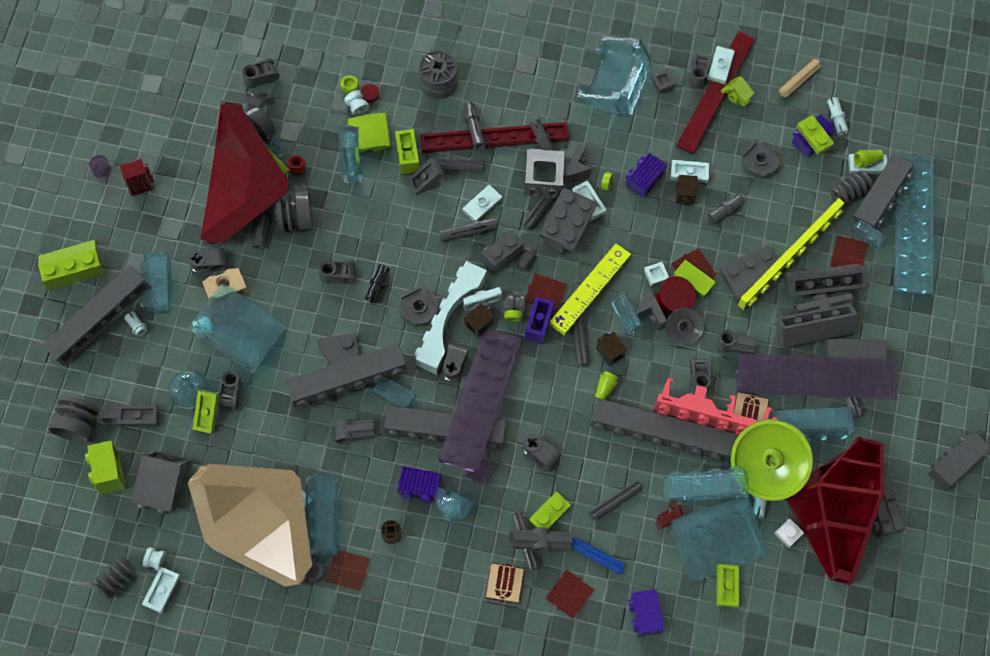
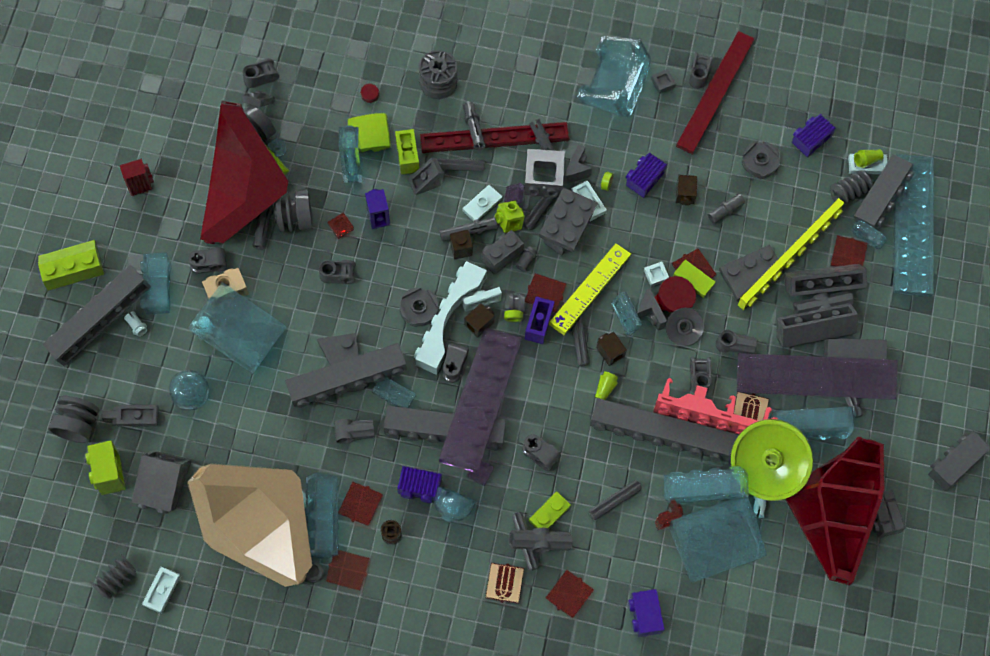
clear purple wheel [89,155,111,179] -> none
light aqua wheel [143,547,166,571] -> none
lime plate [192,390,219,433] -> none
dark grey piece [217,370,242,410] -> none
red plate [287,155,306,174] -> none
lime tile [340,75,359,94] -> none
light aqua wheel [344,90,369,116] -> none
black pin [365,264,390,303] -> none
blue axle [571,537,625,574] -> none
light aqua plate [670,160,709,183] -> none
light aqua plate [707,46,734,84] -> none
lime plate [717,564,739,608] -> none
lime brick [721,76,754,107] -> none
white plate [774,518,804,548] -> none
tan axle [779,59,821,98] -> none
lime plate [796,115,834,155] -> none
light aqua pin [827,97,849,136] -> none
none -> clear red plate [328,212,354,239]
none -> clear red piece [338,482,383,526]
none -> dark purple brick [365,189,390,229]
none -> dark brown brick [450,230,473,260]
none -> lime brick [495,201,525,233]
none -> clear purple plate [504,183,525,204]

